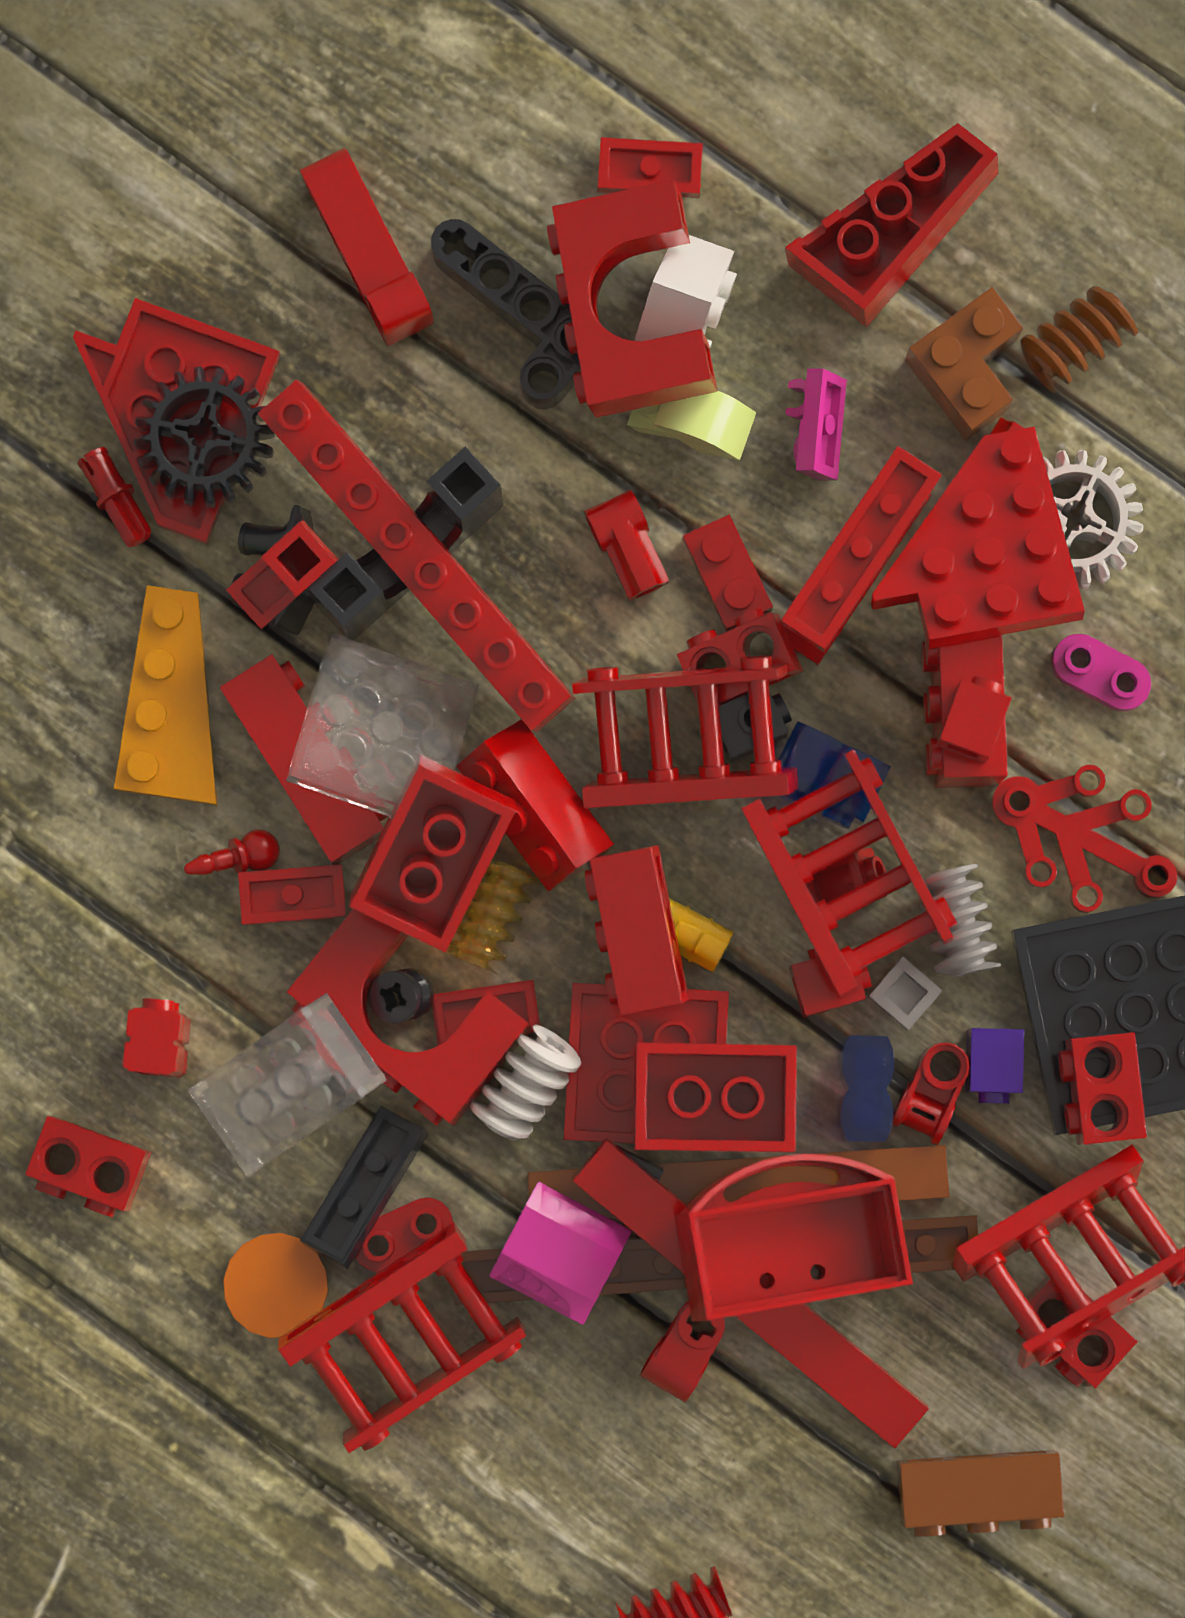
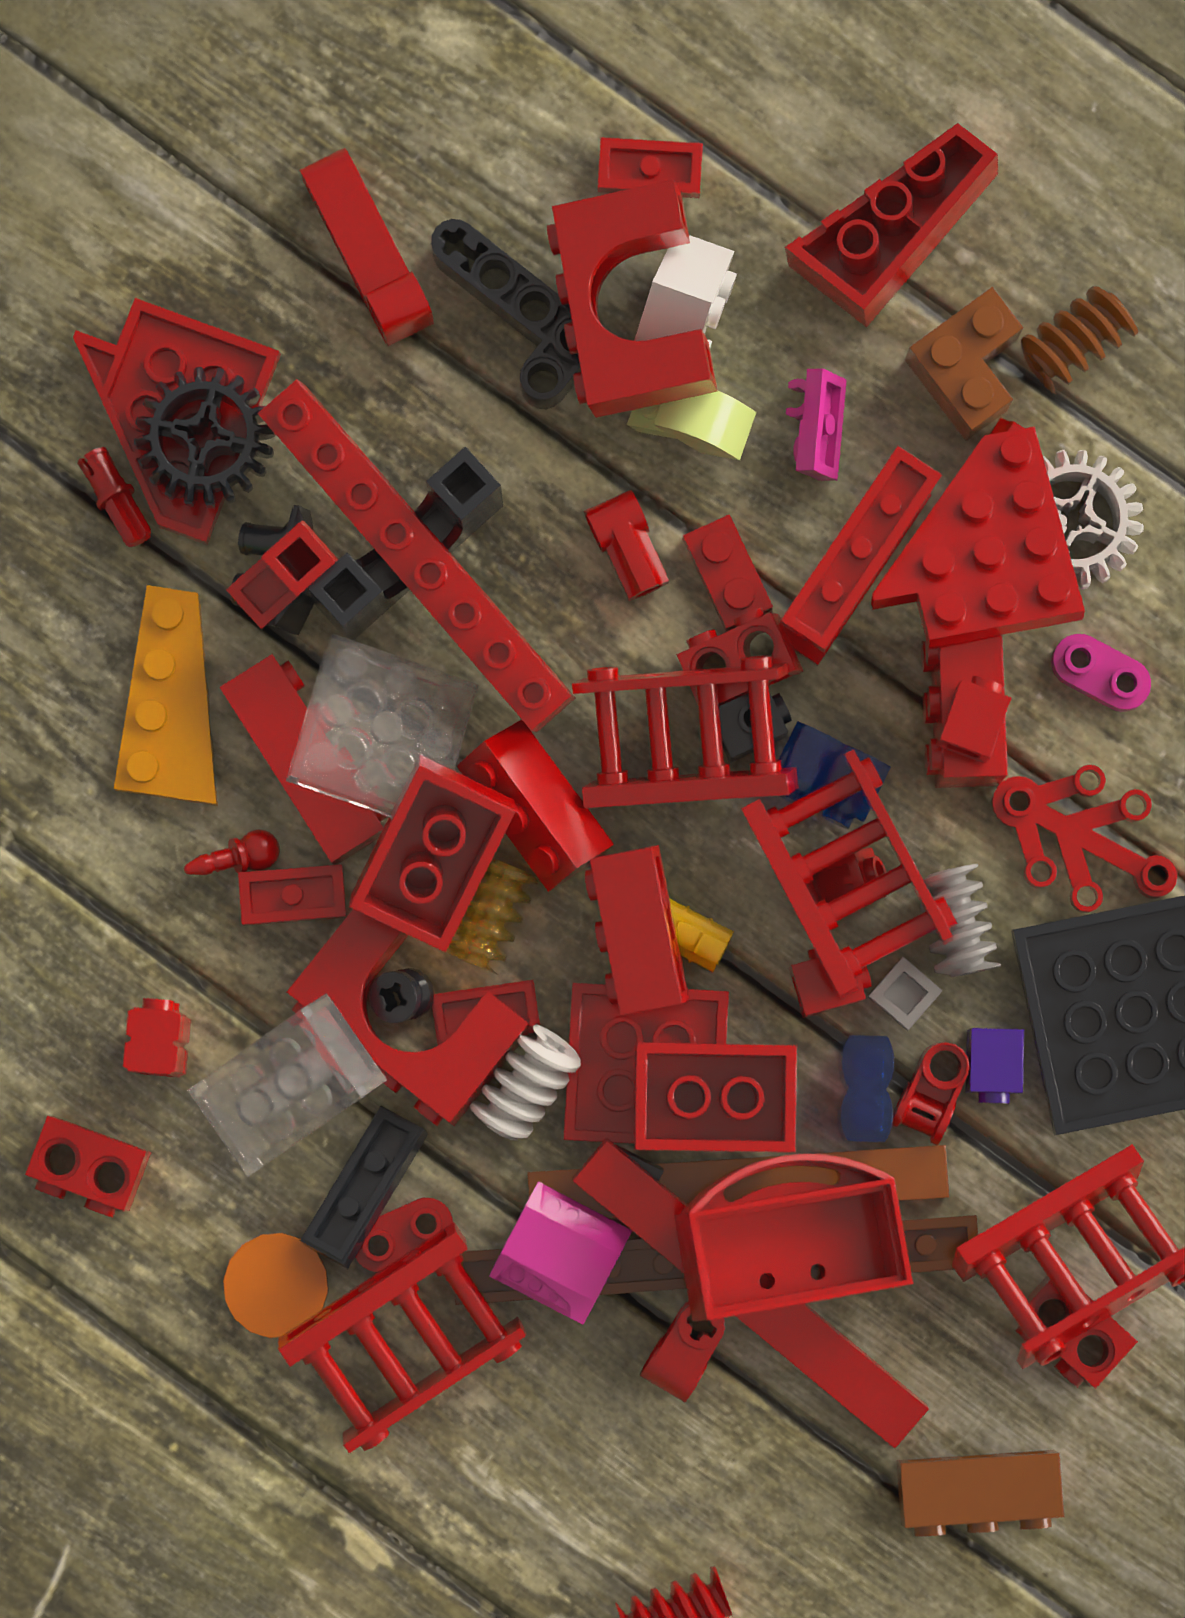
red brick [1058,1032,1147,1145] -> none

